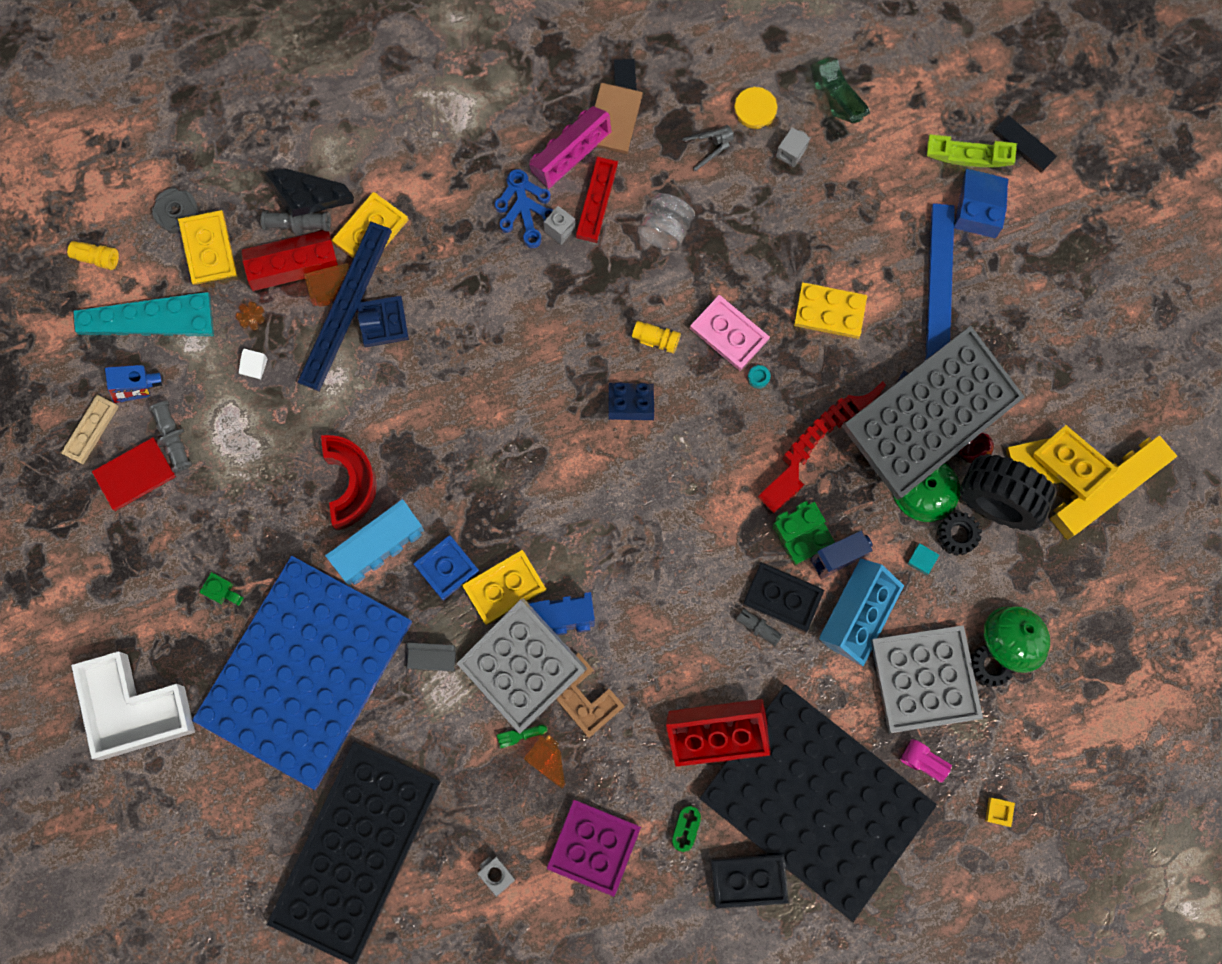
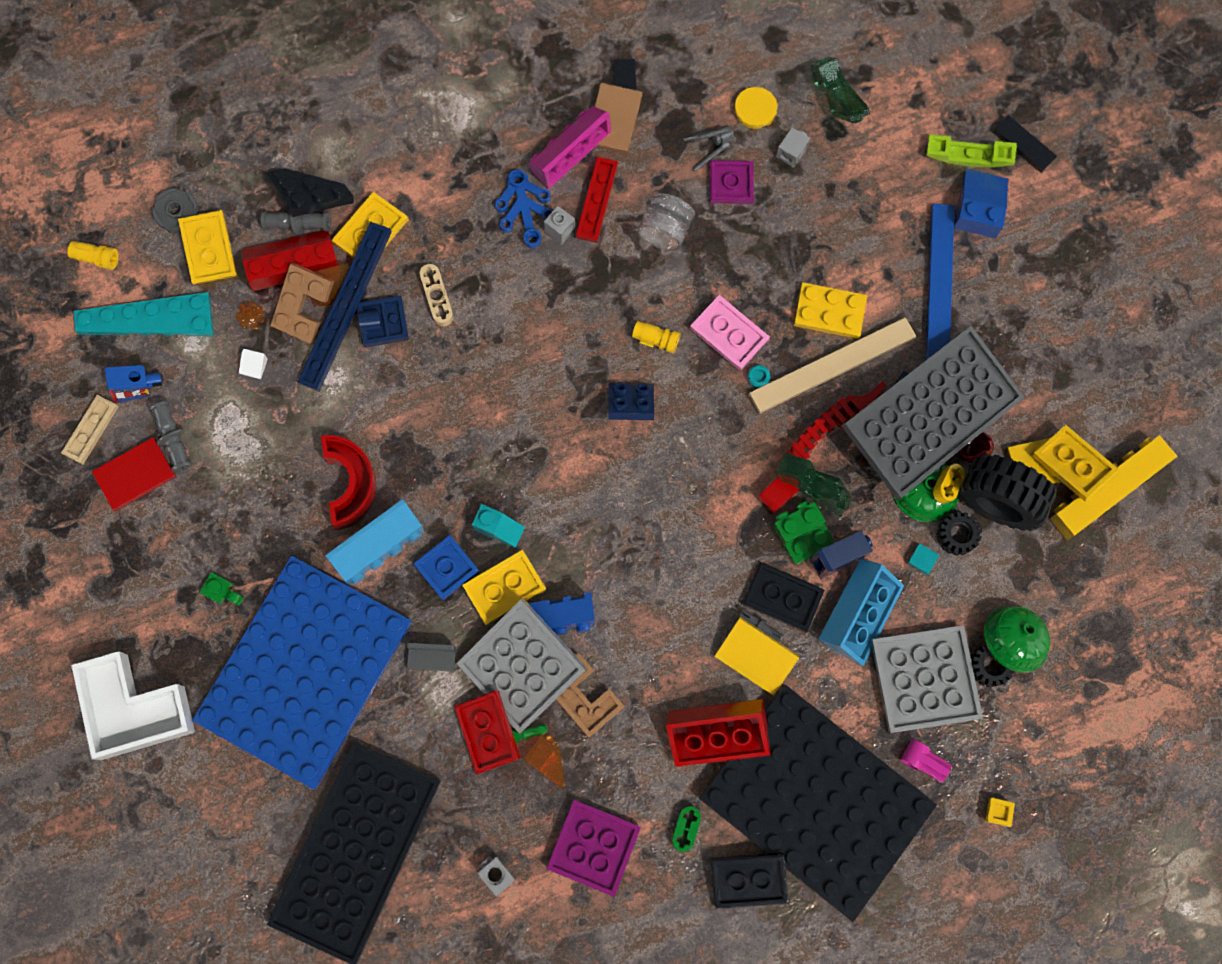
none -> medium nougat plate [270,263,334,344]
none -> tan beam [420,264,453,326]
none -> red tile [454,690,521,775]
none -> teal slope [472,504,525,549]
none -> magenta tile [710,160,754,204]
none -> yellow tile [714,617,800,696]
none -> tan tile [749,317,916,414]
none -> clear green arch [776,453,851,517]
none -> yellow beam [933,464,965,504]

